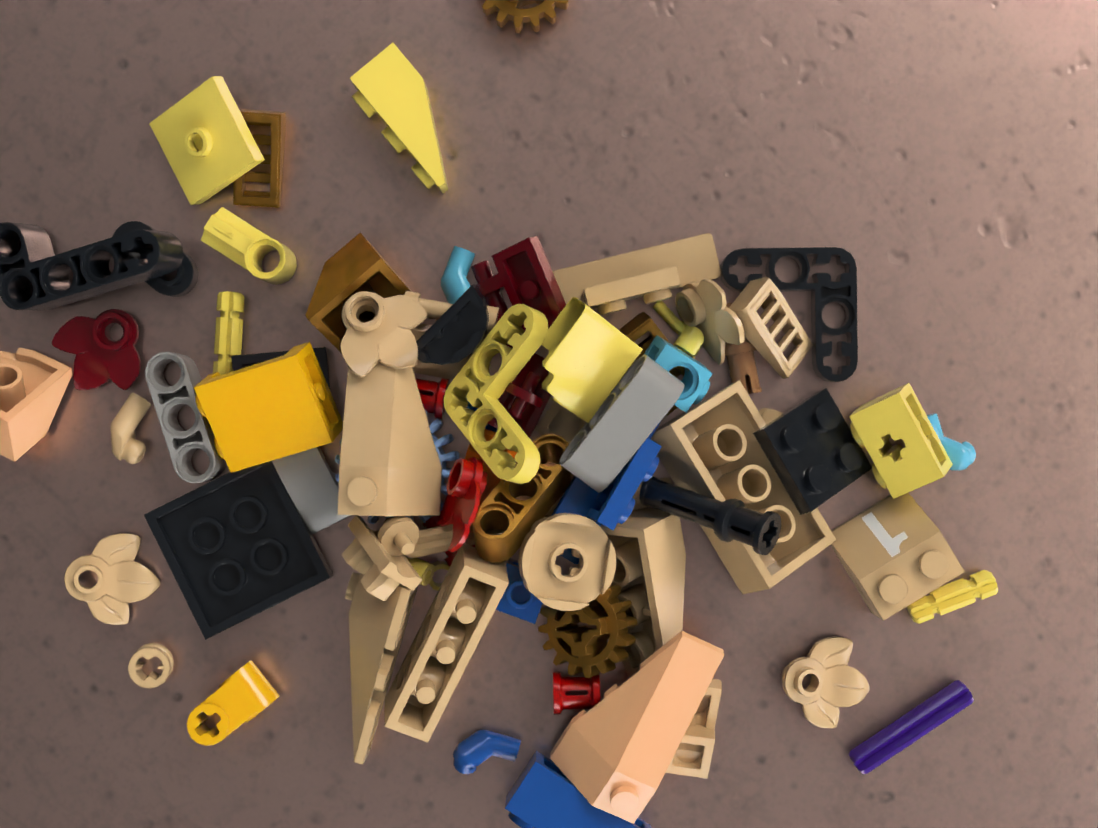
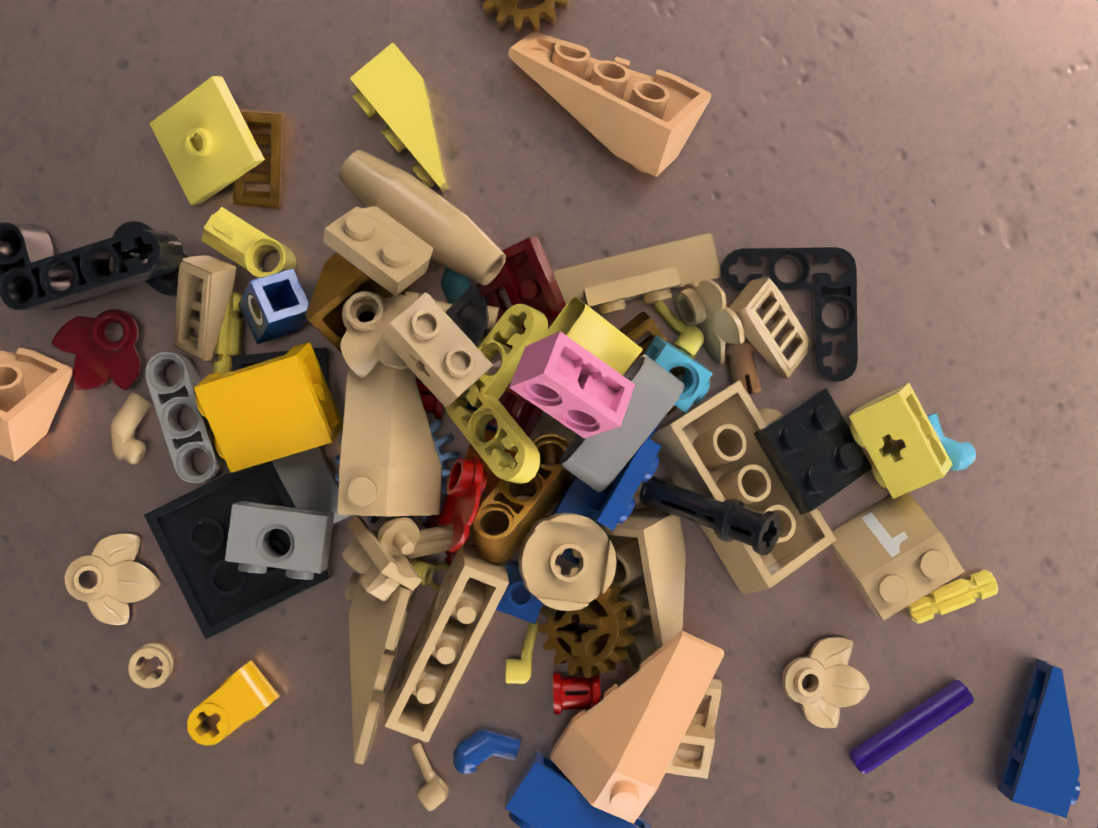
none -> tan slope [173,255,236,361]
none -> light grey brick [225,501,335,580]
none -> blue brick [239,268,309,344]
none -> tan plate [323,150,506,296]
none -> tan brick [381,292,493,408]
none -> tan hand [410,743,449,811]
none -> light yellow hand [506,622,540,684]
none -> light nougat wedge [508,31,712,177]
none -> bright pink brick [509,331,635,438]
none -> blue slope [998,658,1080,818]

